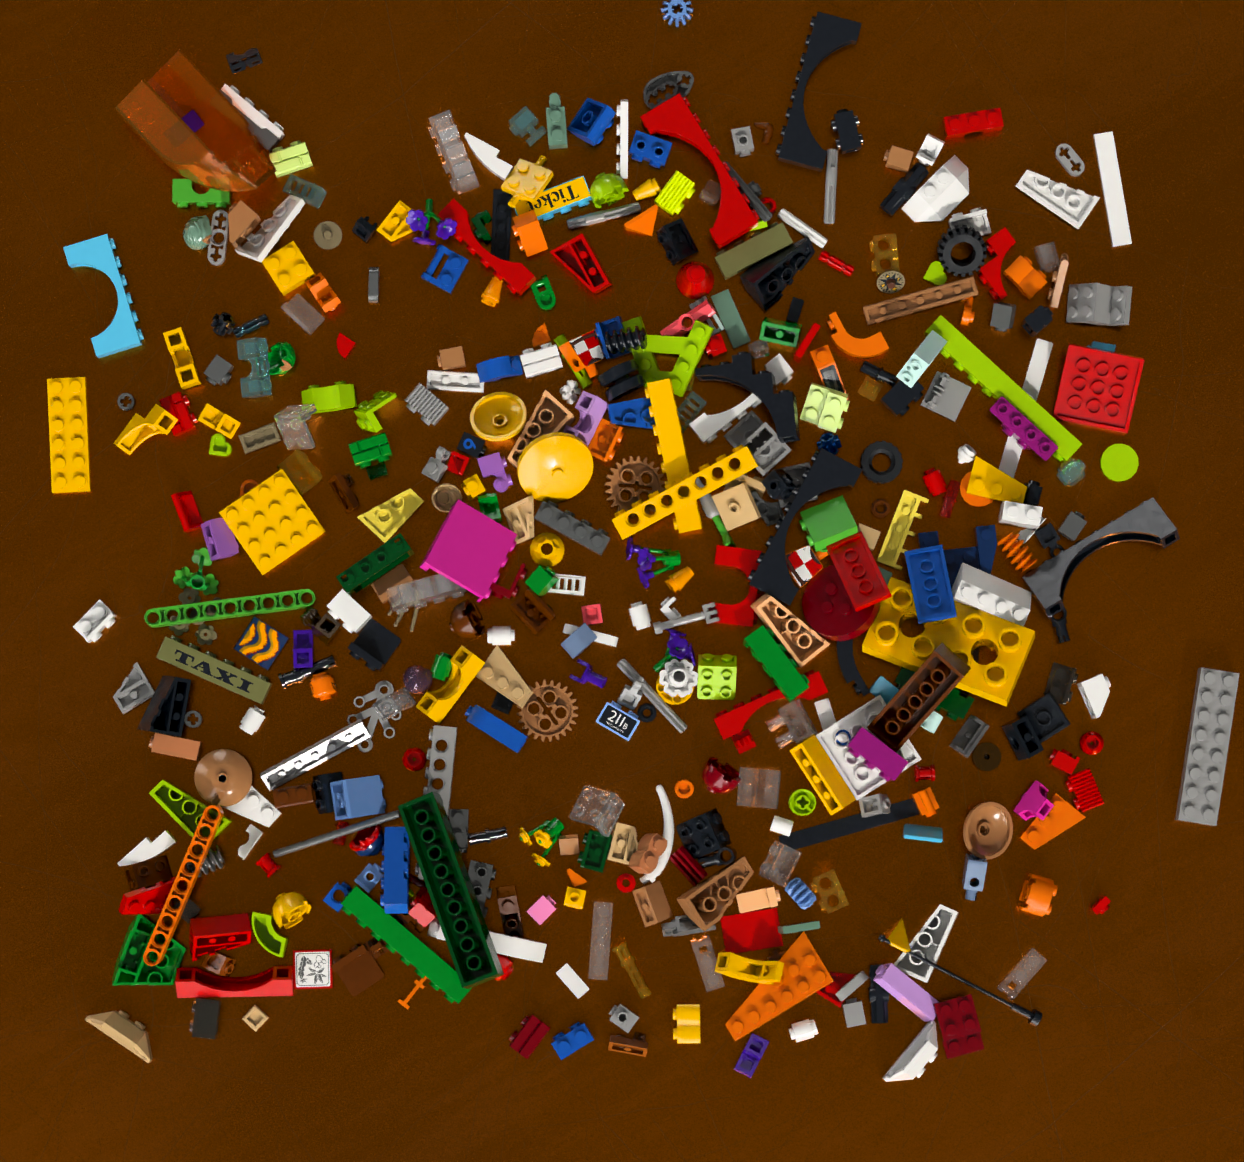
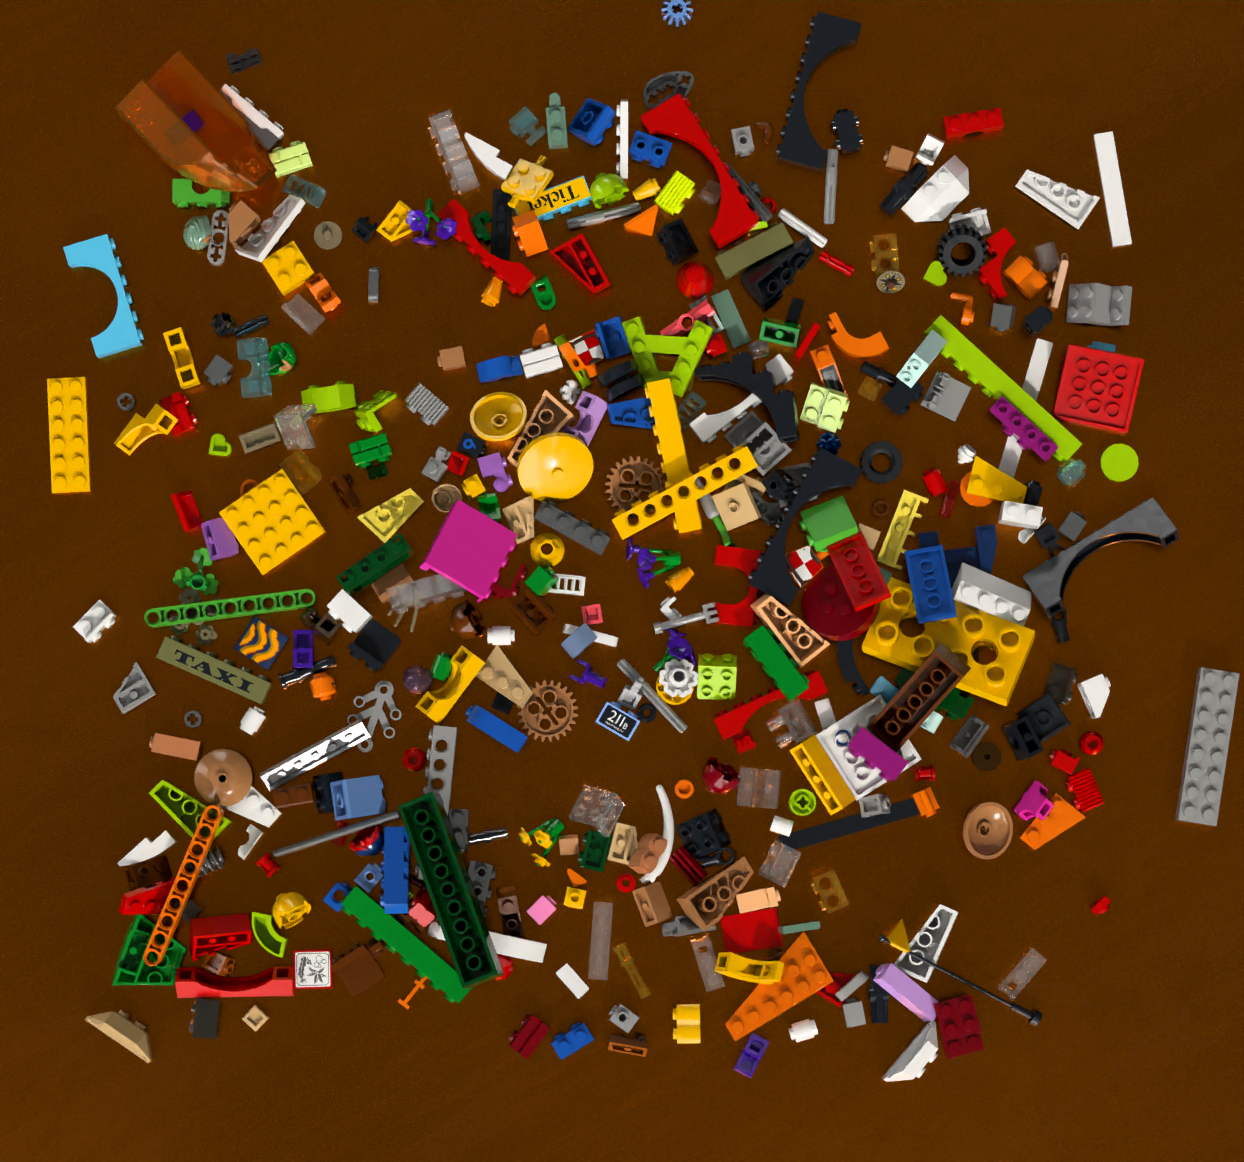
black wedge [137,675,191,737] -> none
yellow slope [197,403,241,439] -> none
red tile [337,333,356,359] -> none
clear slope [372,687,416,720] -> none
blue plate [421,244,469,294] -> none
white tile [426,370,484,393] -> none
orange bracket [588,418,624,463] -> none
black piece [605,326,647,354] -> none
white brick [628,601,652,630] -> none
medium blue gear [785,877,817,910] -> none
medium nougat tile [863,276,979,326] -> none
medium azure slope [903,824,943,843] -> none
sand blue torso [962,853,988,901] -> none
orange piece [997,531,1038,573] -> none
orange brick [1019,873,1058,917] -> none
light grey beam [1055,144,1085,177] -> none

